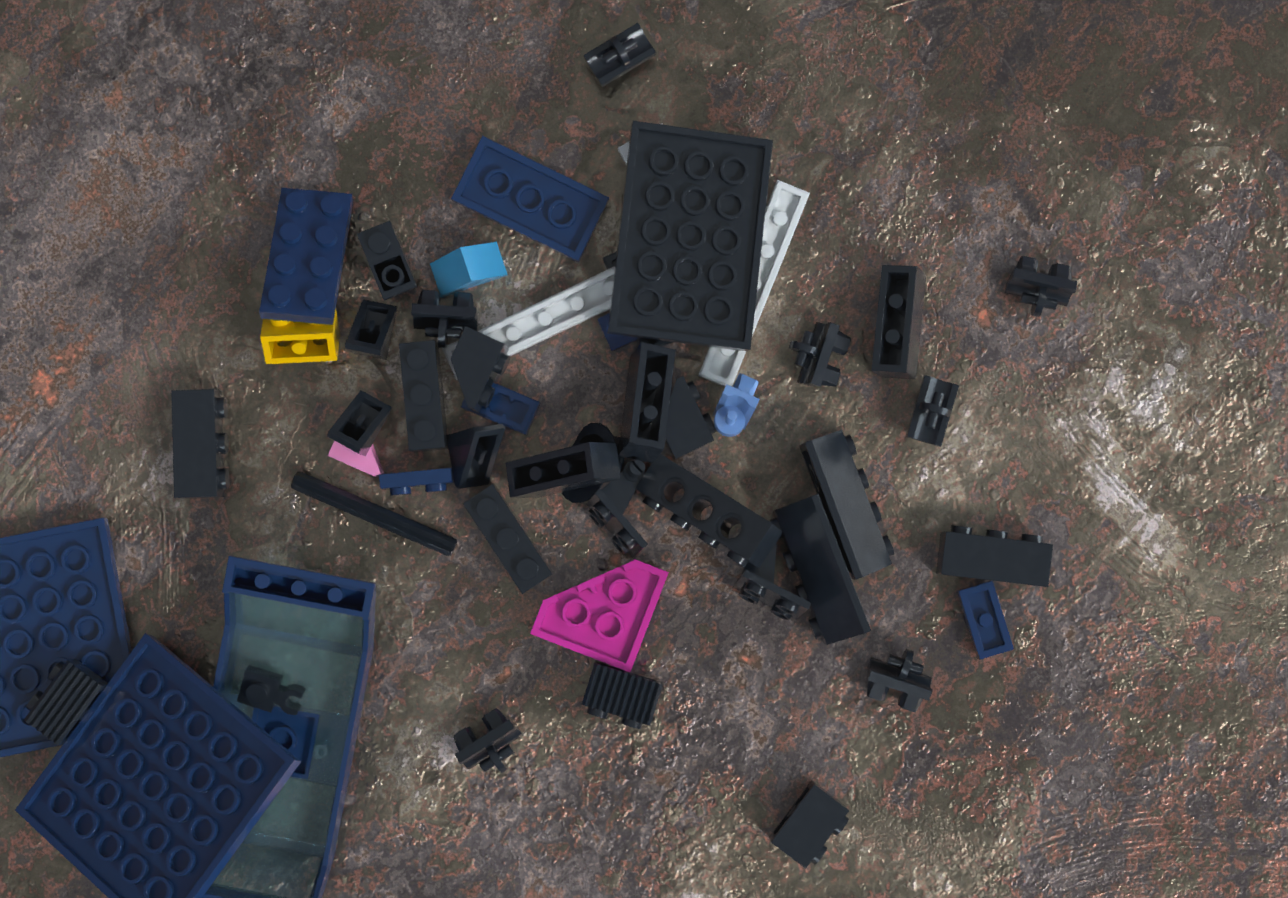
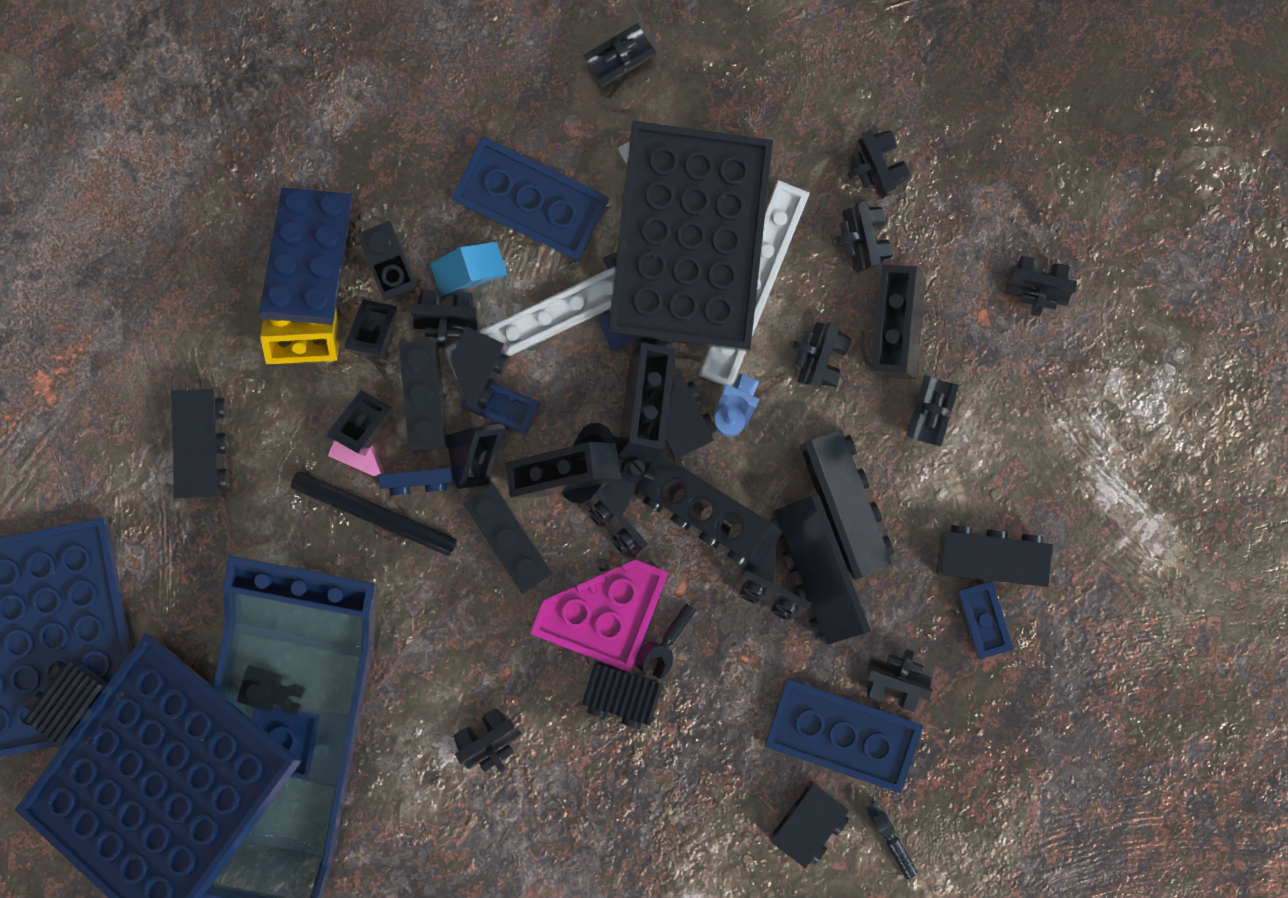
none -> black piece [636,603,697,679]
none -> dark blue plate [764,678,924,794]
none -> black hips [832,202,893,272]
none -> black hips [847,130,911,199]
none -> black piece [866,801,918,879]

